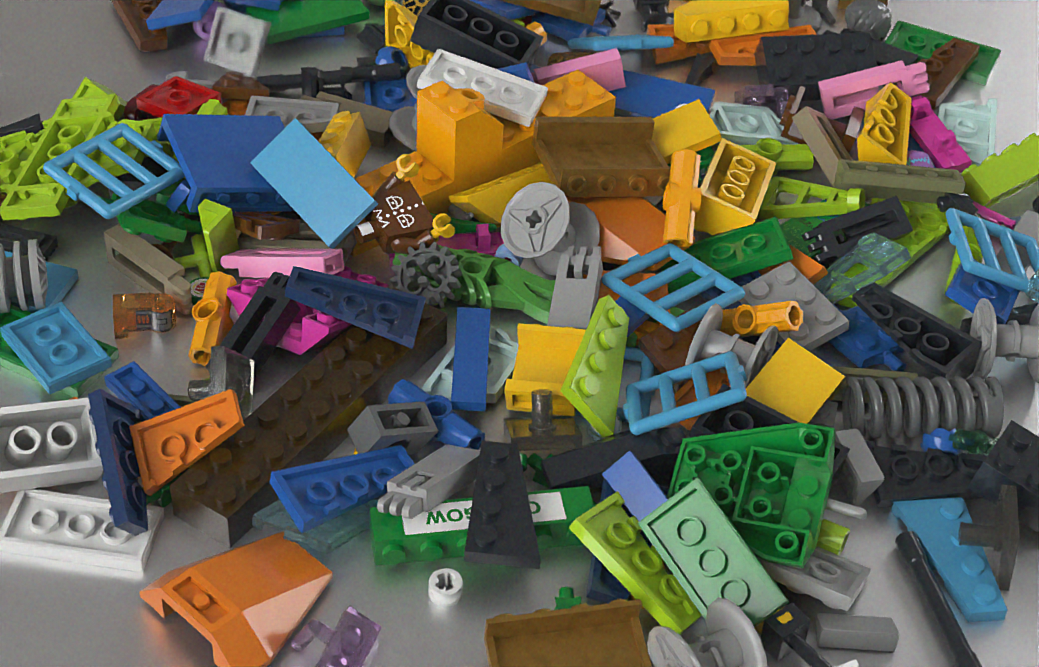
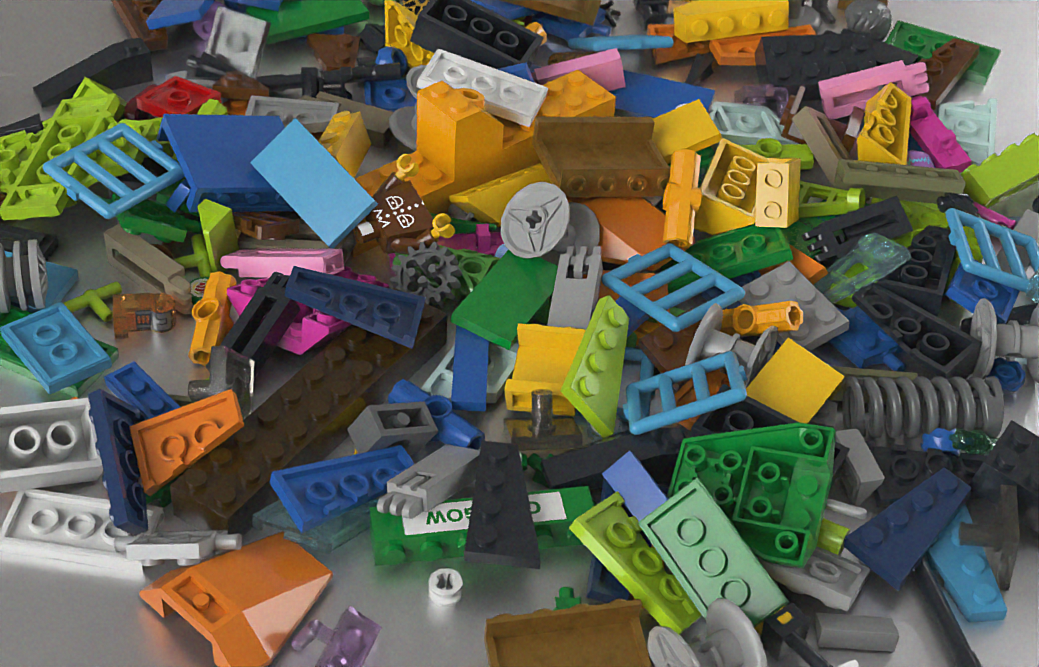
none -> black wedge [33,37,153,108]
none -> lime piece [63,281,122,322]
none -> light grey plate [114,530,242,566]
none -> black piece [187,51,257,80]
none -> reddish brown wing [307,33,360,71]
none -> green tile [450,250,558,350]
none -> yellow panel [755,157,801,228]
none -> dark blue wing [843,467,972,592]
none -> black wedge [877,225,956,317]
none -> blue plate [986,357,1026,395]

